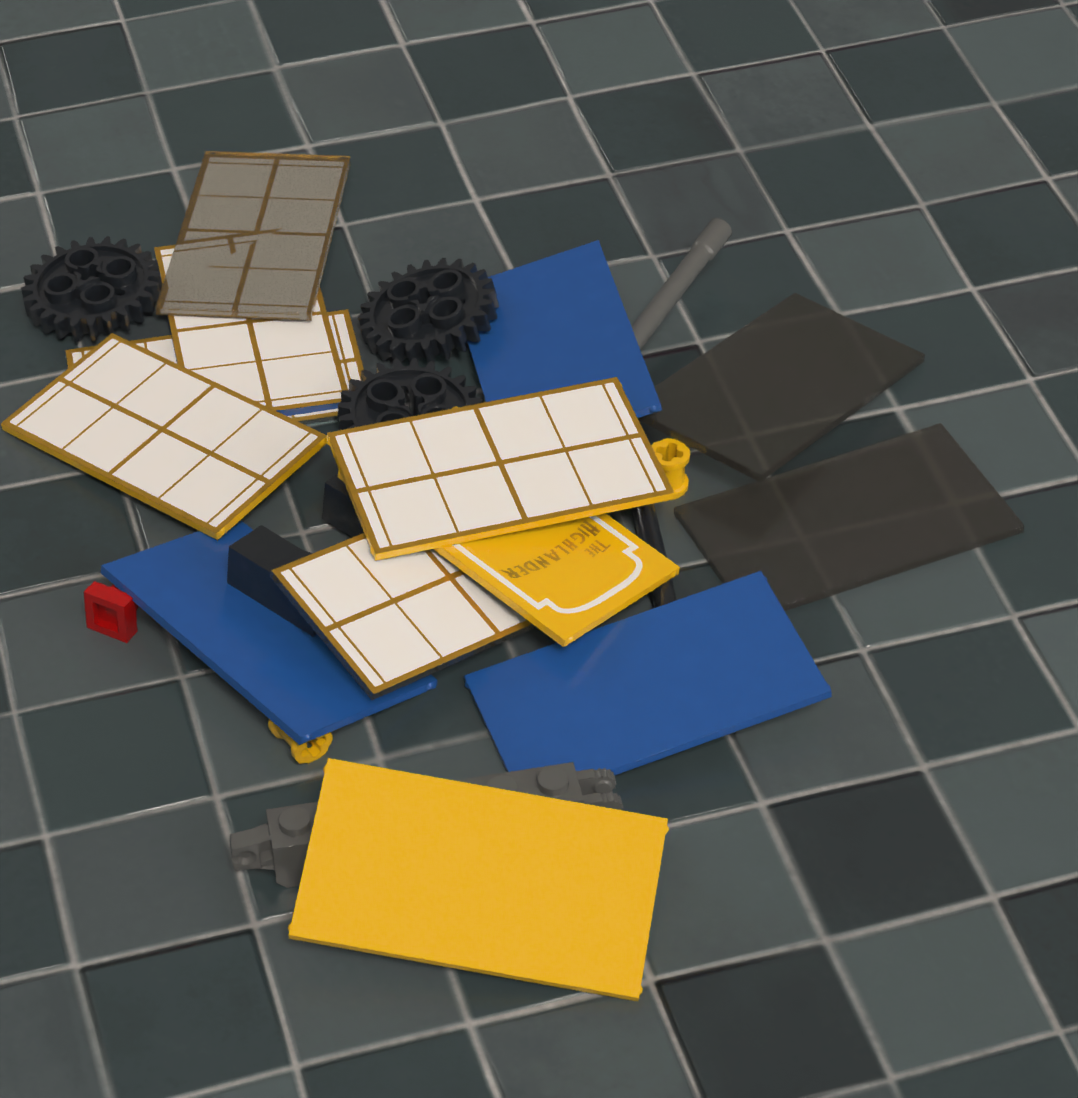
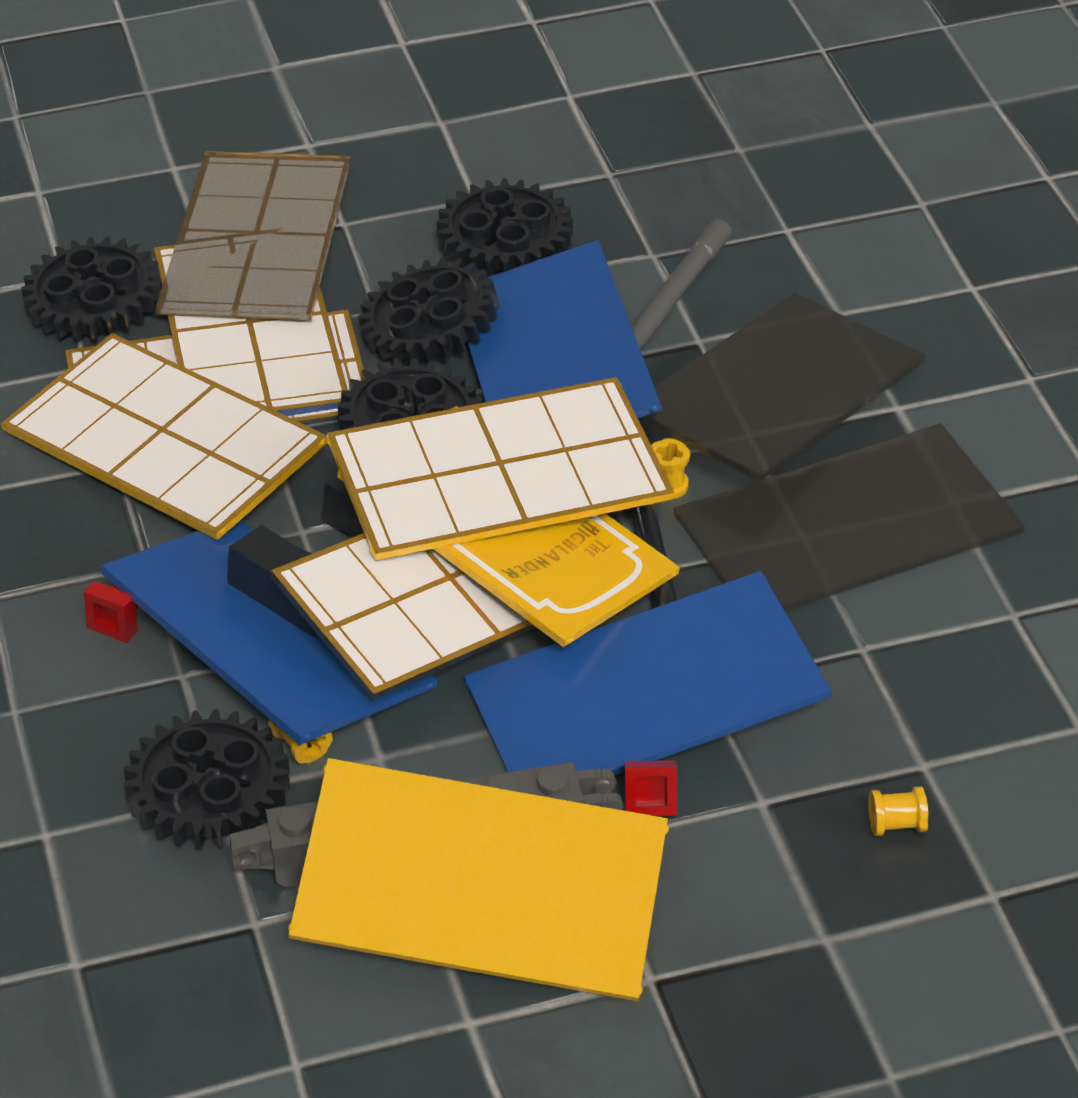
none -> black gear [124,709,291,849]
none -> black gear [437,179,573,277]
none -> red tile [625,761,677,816]
none -> yellow bush [868,786,928,836]

